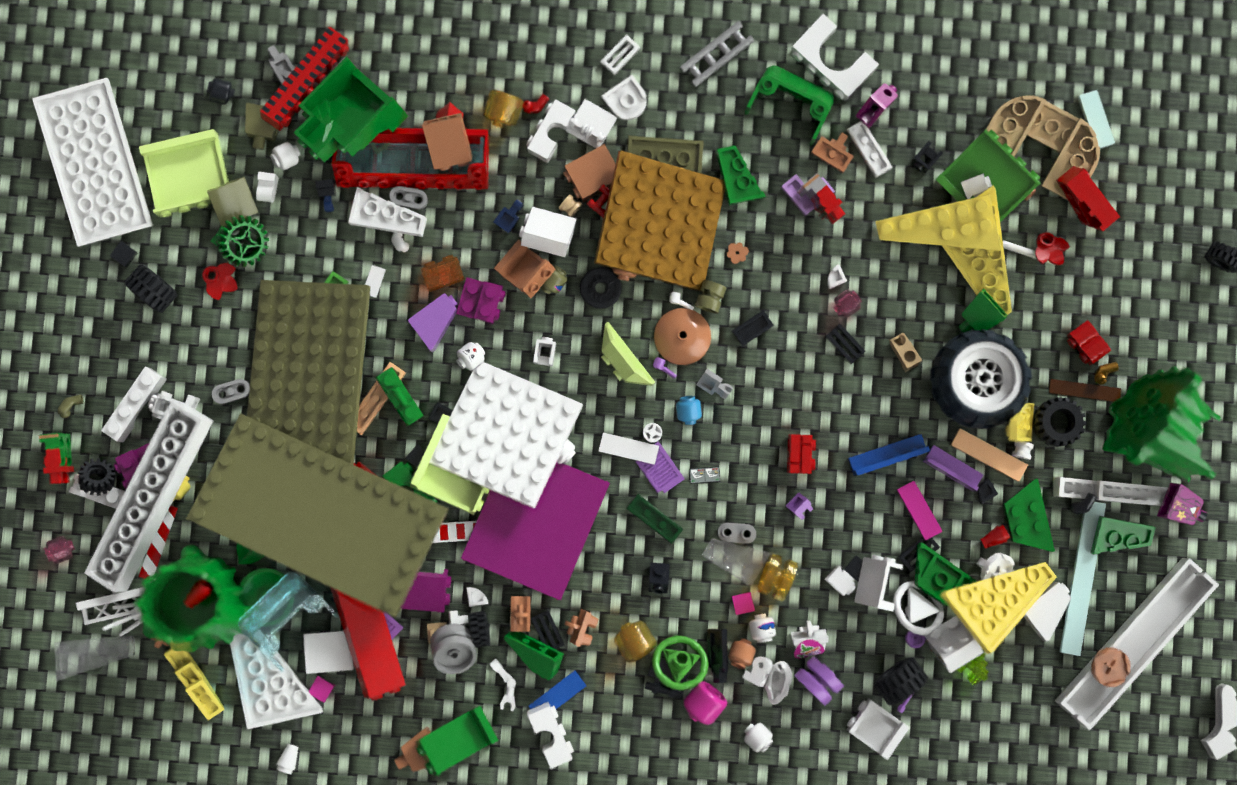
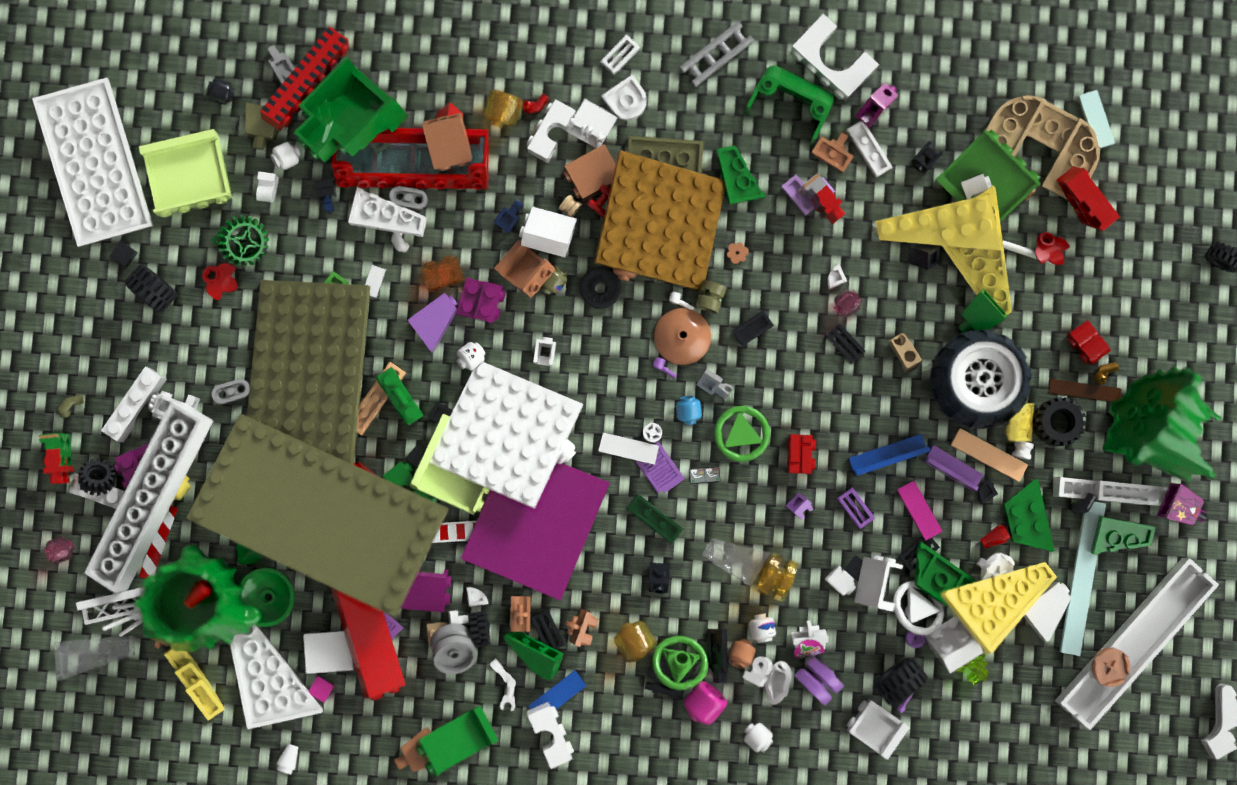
slope [207,176,259,227] -> none
clear light blue windscreen [238,572,339,672] -> none
yellowish green wedge [601,322,655,386] -> none
light grey plate [717,523,756,544] -> none
dark pink tile [731,592,755,615] -> none
none -> bright green piece [714,406,770,462]
none -> medium lavender tile [836,487,875,530]
none -> black panel [909,243,940,270]

